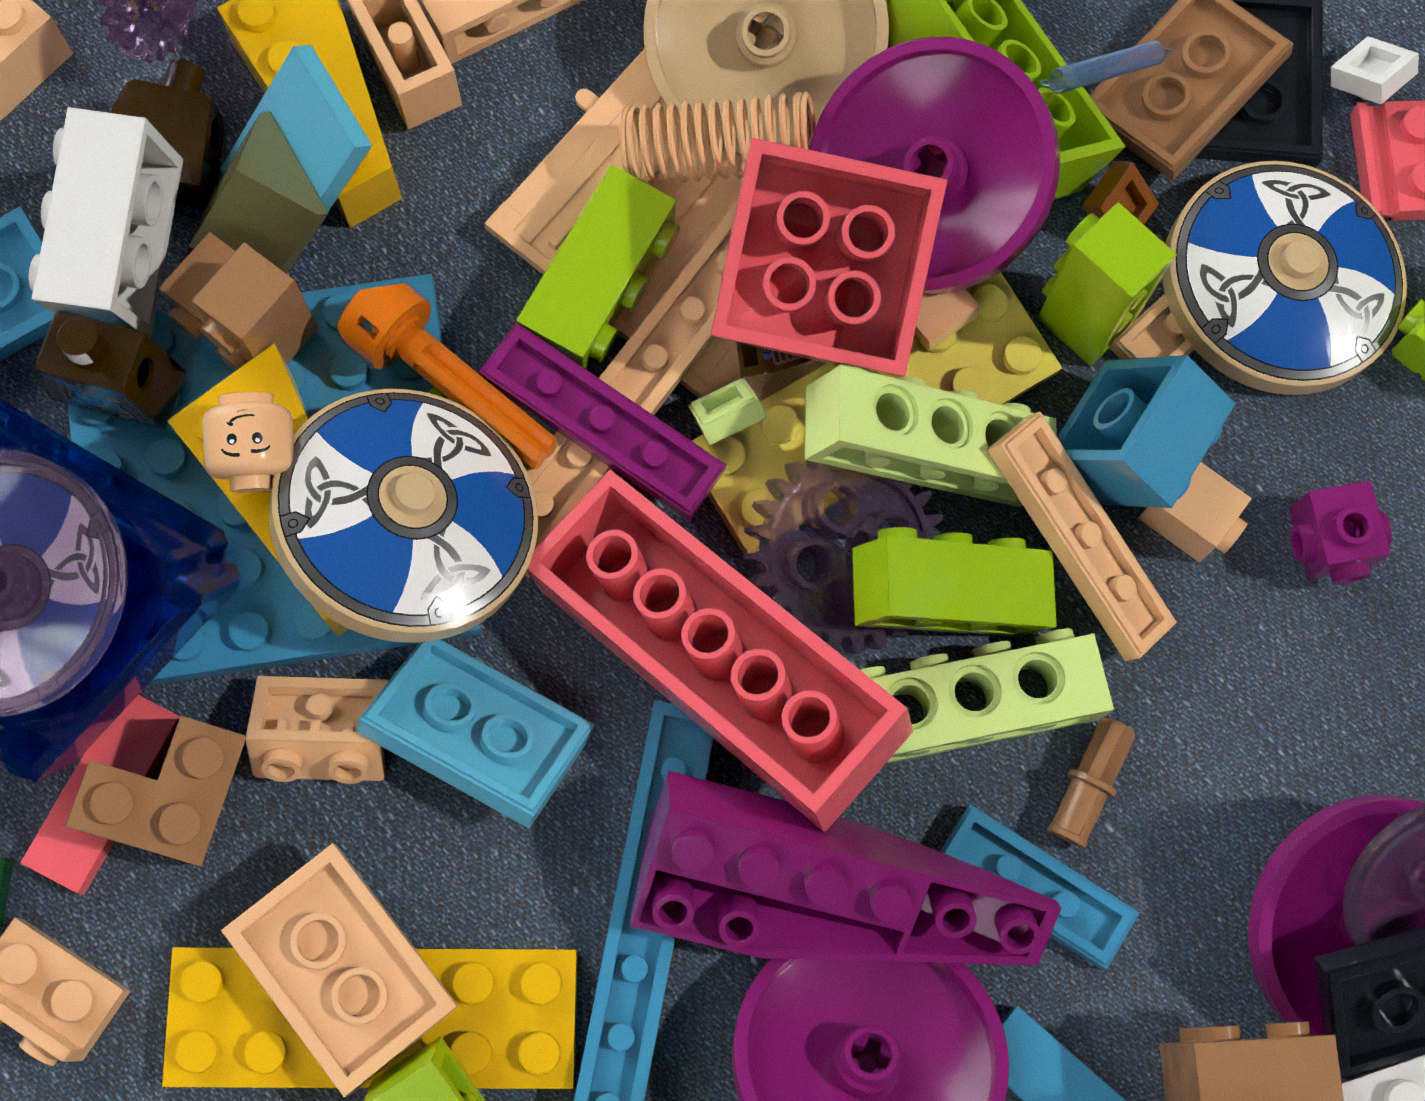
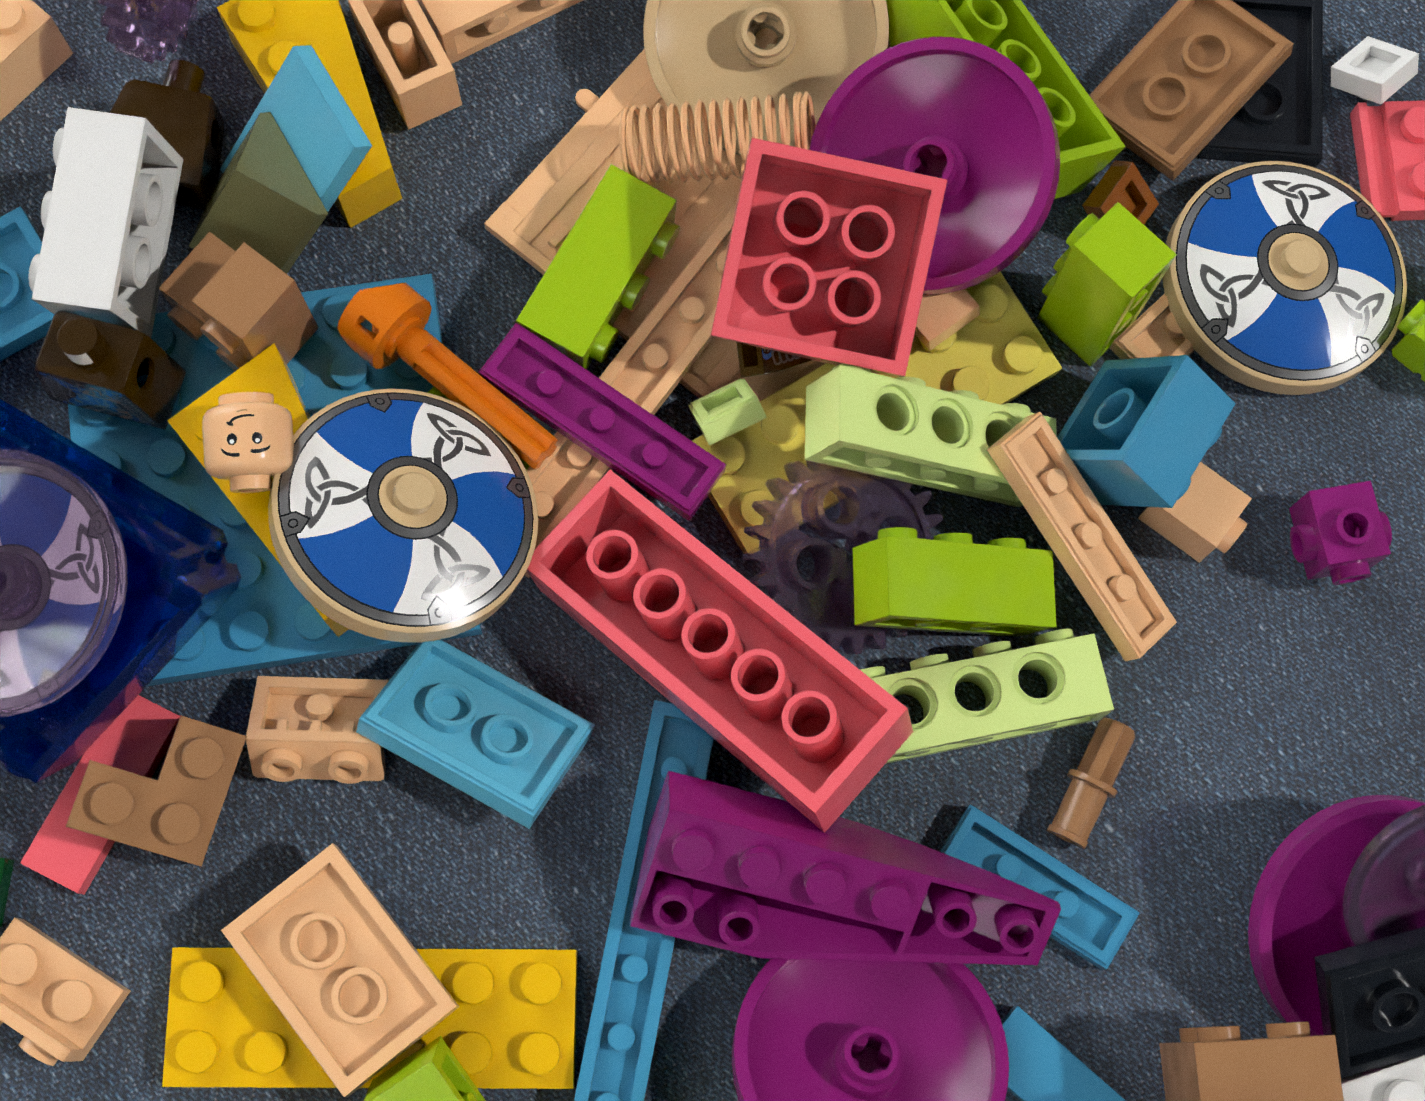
medium blue piece [1040,41,1173,93] -> none

